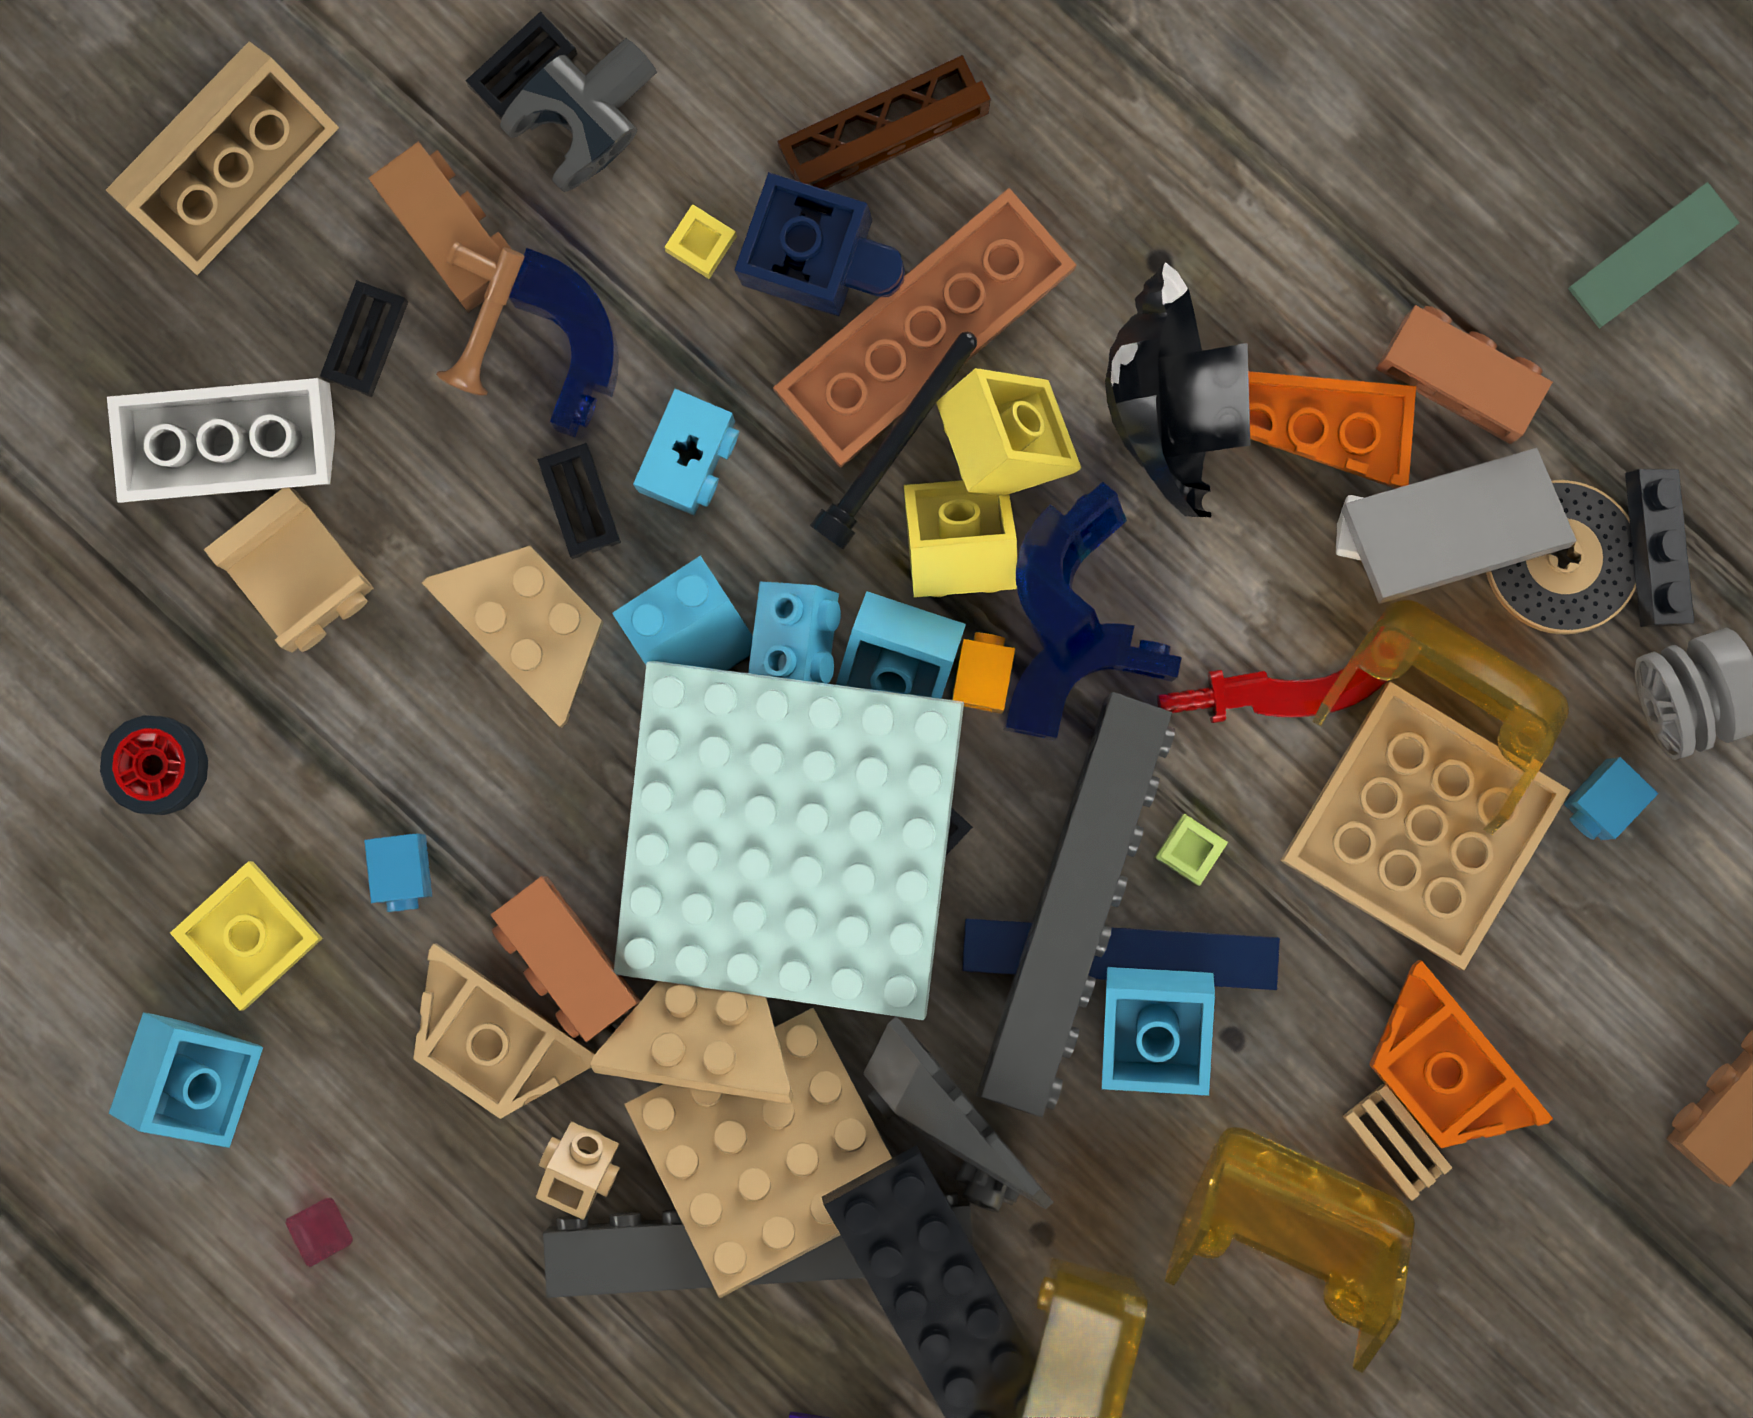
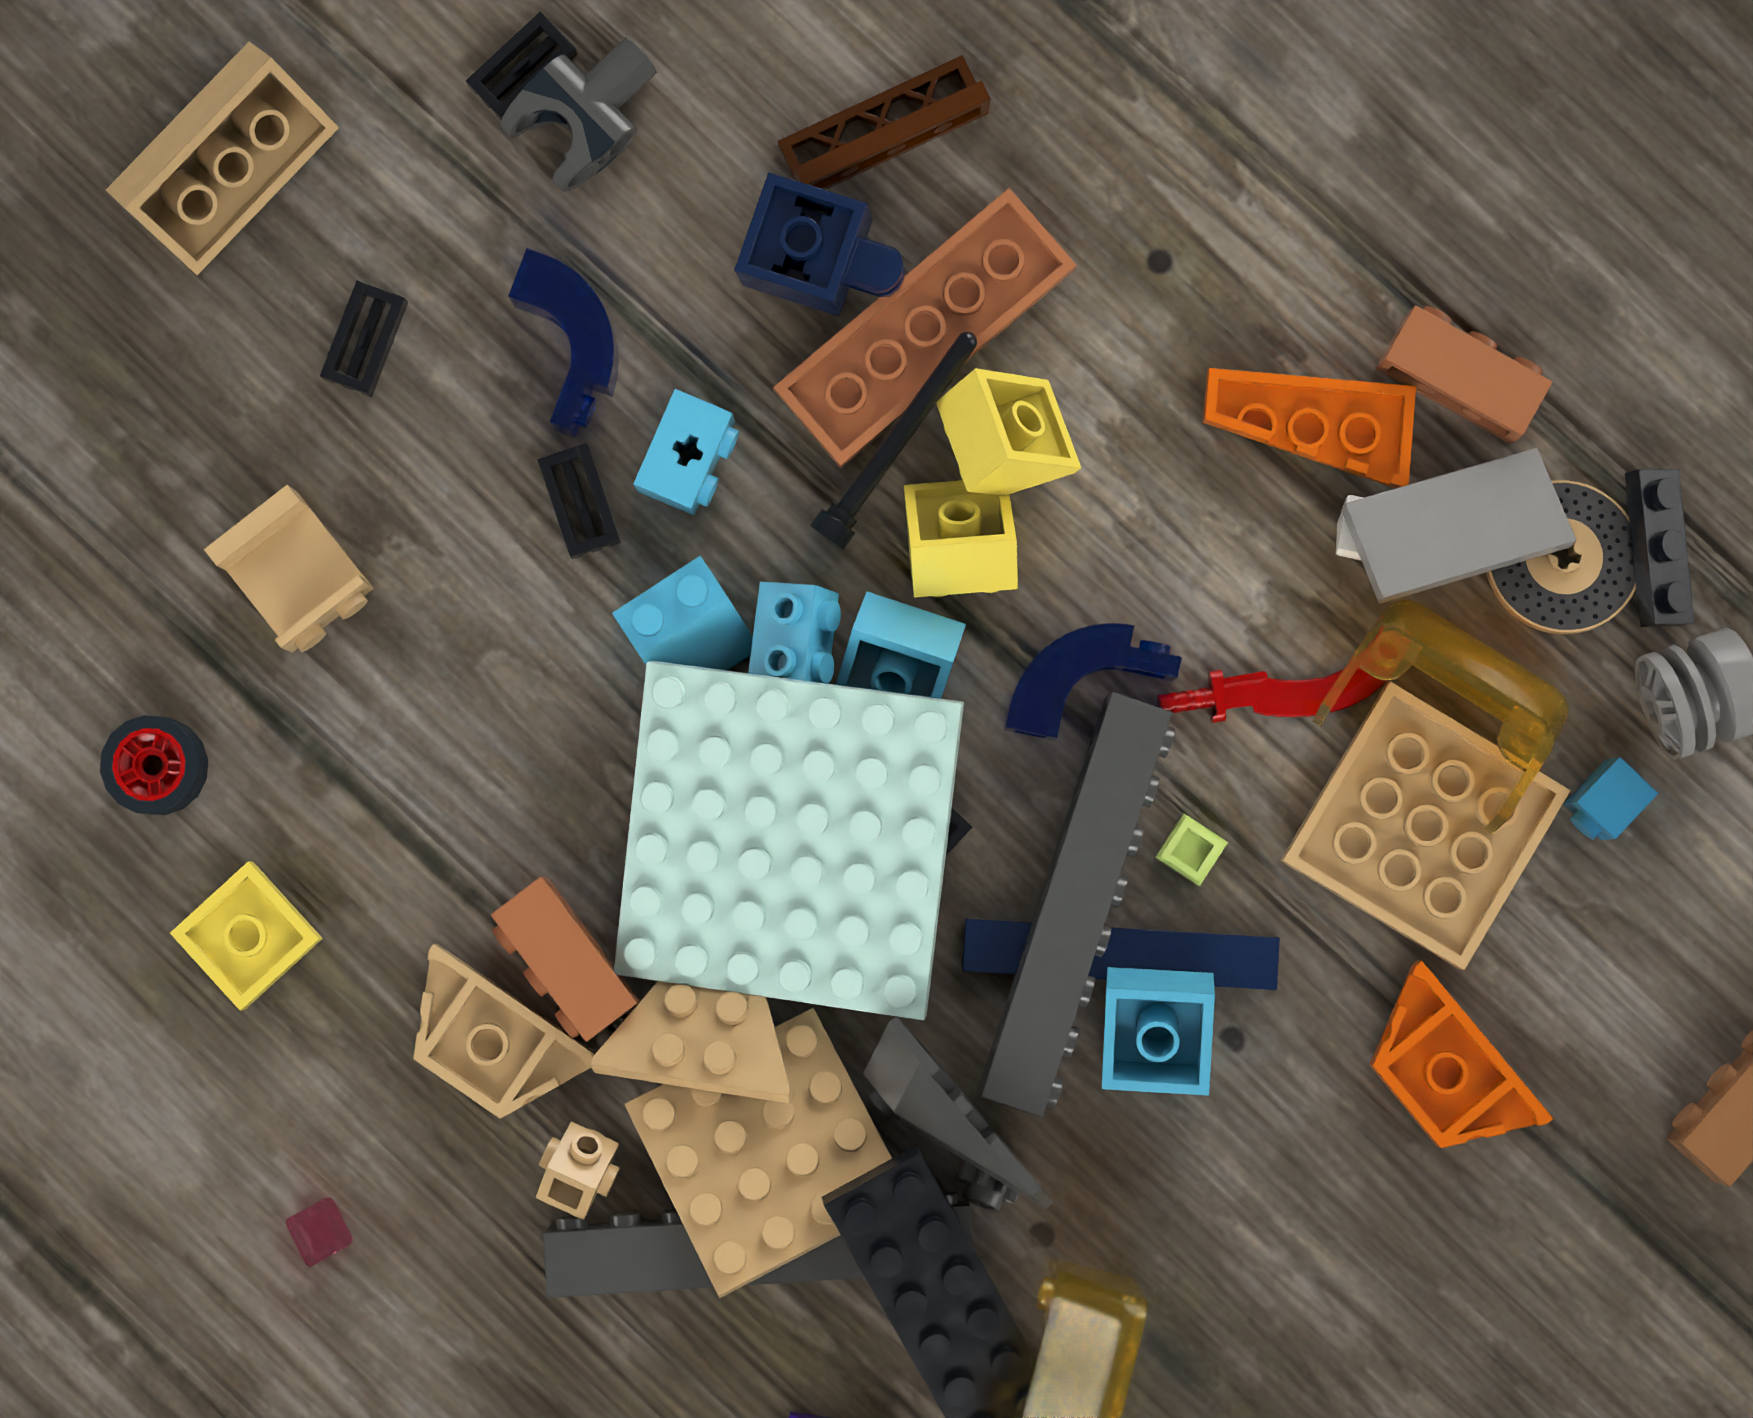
white slope [107,378,335,503] -> none
medium azure slope [109,1012,263,1148] -> none
dark azure brick [364,834,432,912] -> none
medium nougat brick [368,141,518,313] -> none
tan wing [422,546,604,728] -> none
medium nougat piece [436,241,525,395] -> none
light yellow plate [664,204,737,279] -> none
light orange brick [952,632,1015,714] -> none
clear blue arch [1016,482,1127,671] -> none
black animal [1105,262,1250,518] -> none
clear yellow windscreen [1165,1127,1415,1373] -> none
tan tile [1342,1084,1452,1201] -> none
sand green slope [1568,182,1740,329] -> none

